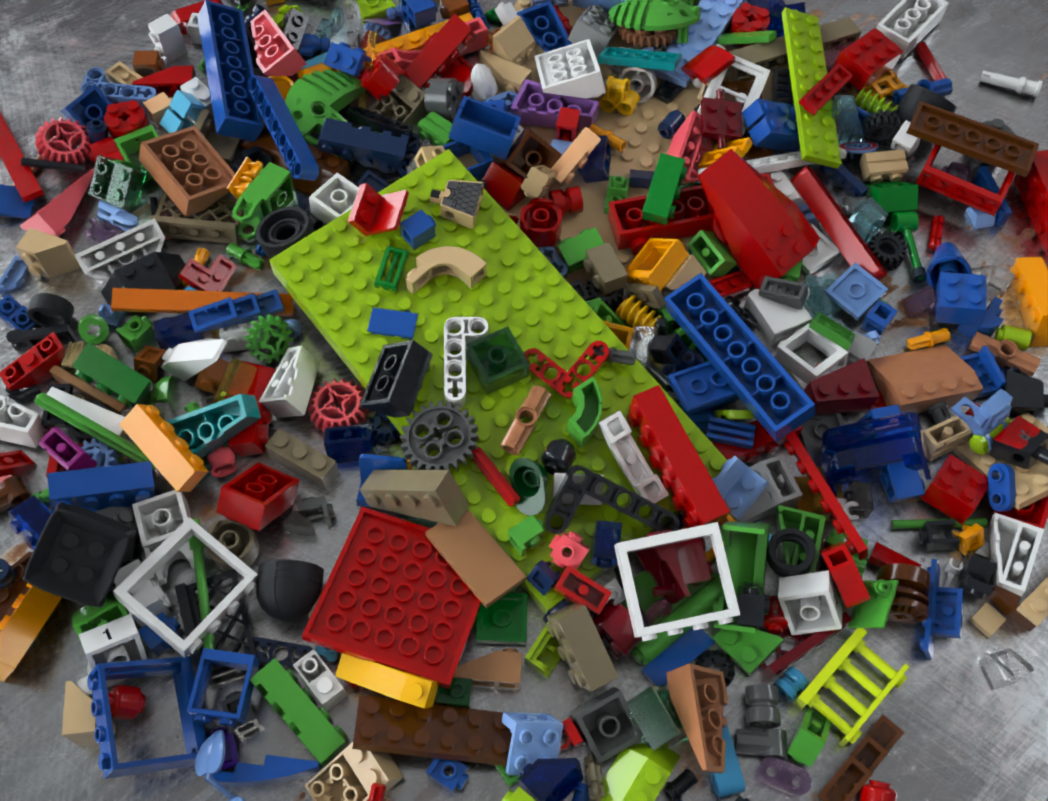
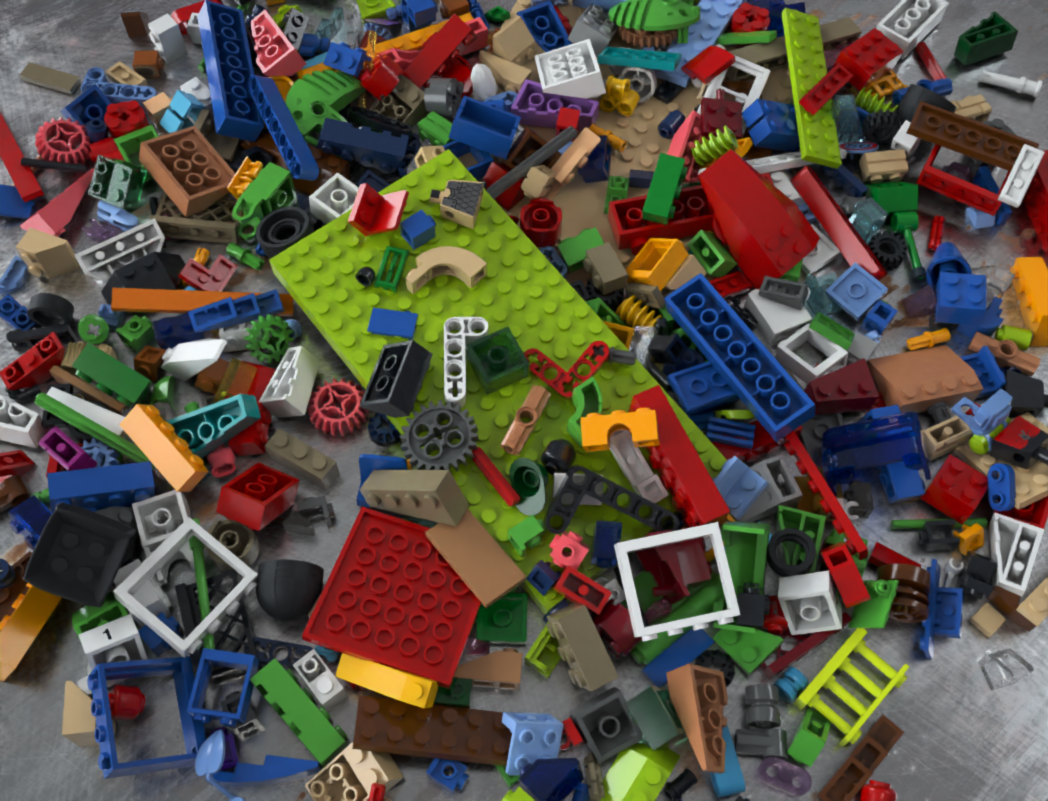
red slope [132,65,197,97] -> none
clear blue brick [324,424,376,463] -> none
white panel [494,2,523,26] -> none
red wheel [549,186,583,216] -> none
black slope [772,68,793,105] -> none
none -> dark tan tile [19,62,82,95]
none -> reddish brown slope [120,11,148,37]
none -> black hinge [355,267,375,287]
none -> clear pink tile [464,638,490,655]
none -> dark grey axle [486,126,577,199]
none -> light orange arch [581,408,660,452]
none -> lime piece [692,125,739,166]
none -> tan brick [950,94,992,123]
none -> dark green wedge [954,11,1018,65]
none -> white tile [998,144,1045,208]

